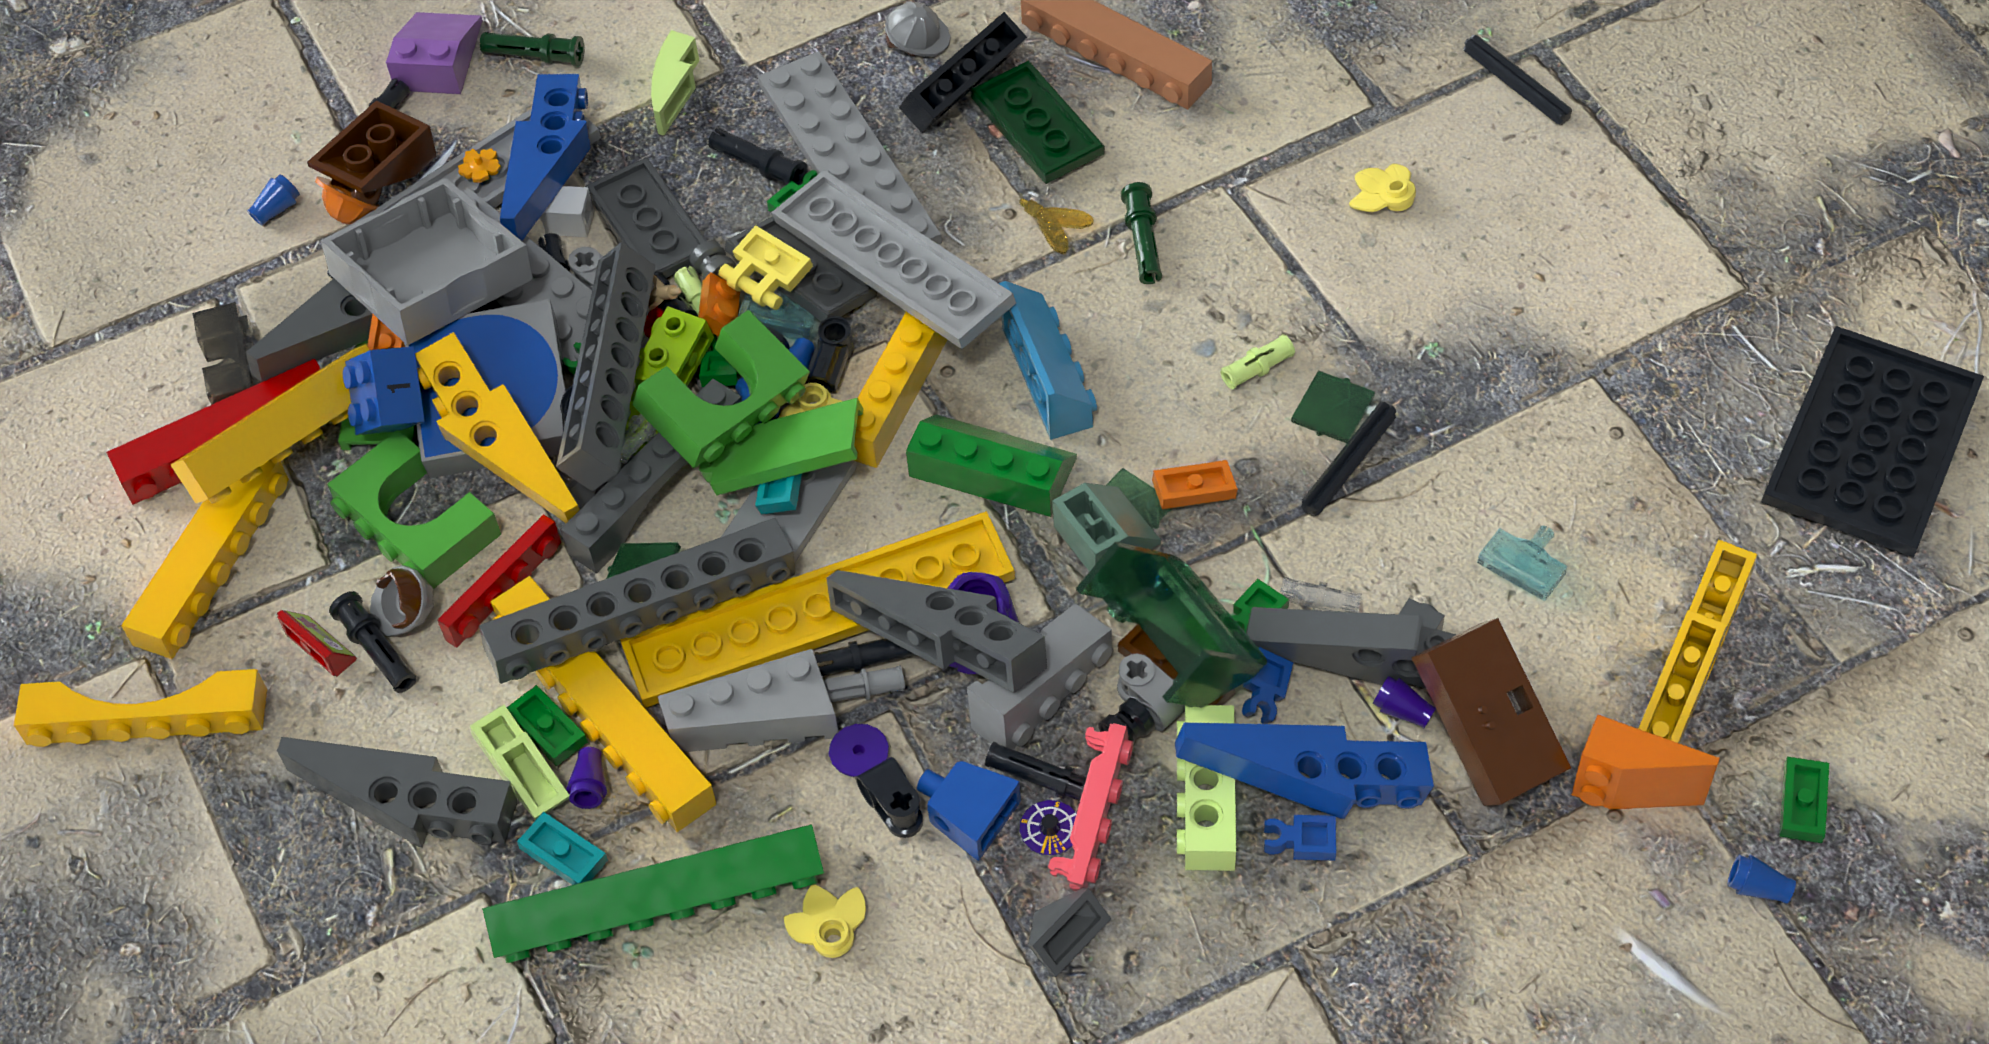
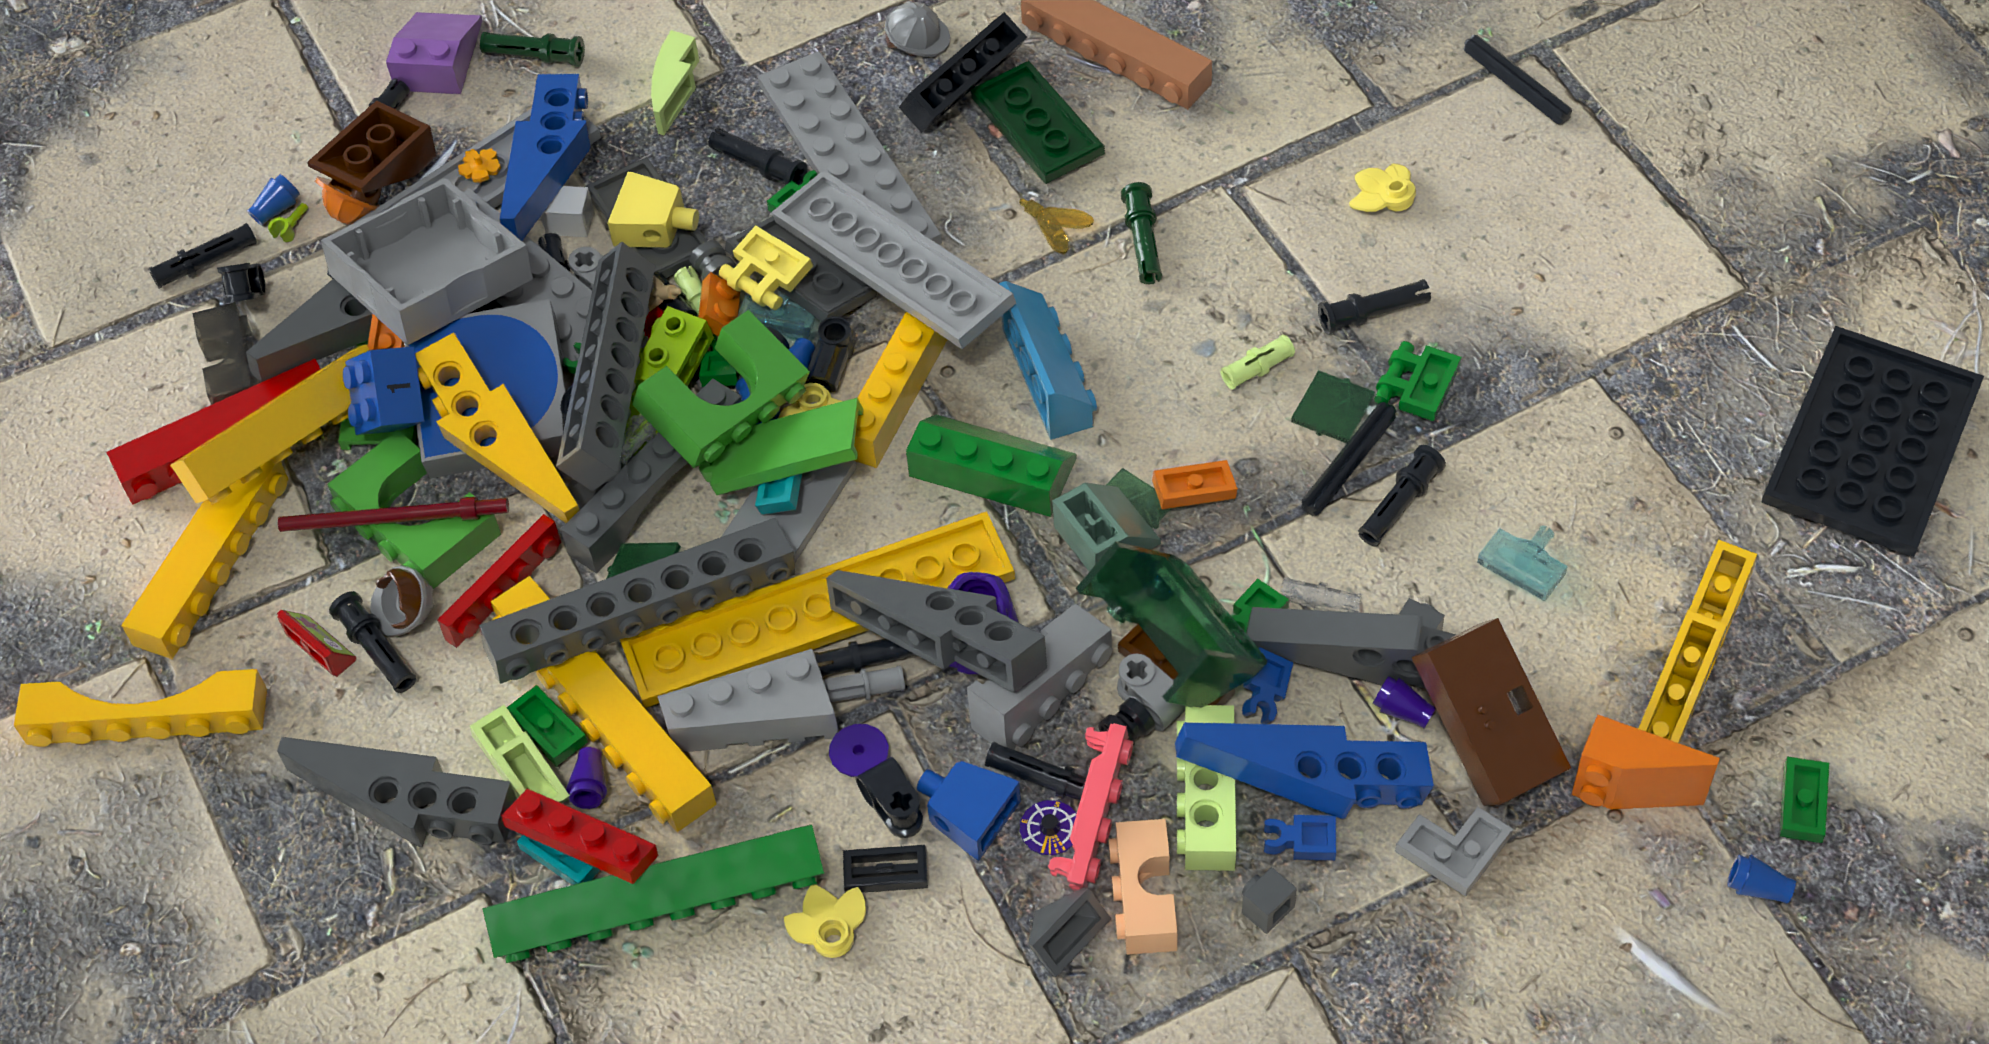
none -> black pin [148,223,257,289]
none -> black piece [217,263,266,303]
none -> lime hand [268,203,308,242]
none -> dark red bar [278,496,509,532]
none -> red plate [501,788,659,884]
none -> light yellow torso [608,172,699,248]
none -> black tile [843,845,928,893]
none -> light nougat arch [1108,819,1177,955]
none -> dark grey plate [1242,867,1297,934]
none -> black pin [1318,279,1431,335]
none -> black pin [1358,445,1446,546]
none -> green plate [1374,341,1461,421]
none -> light grey plate [1395,806,1513,897]

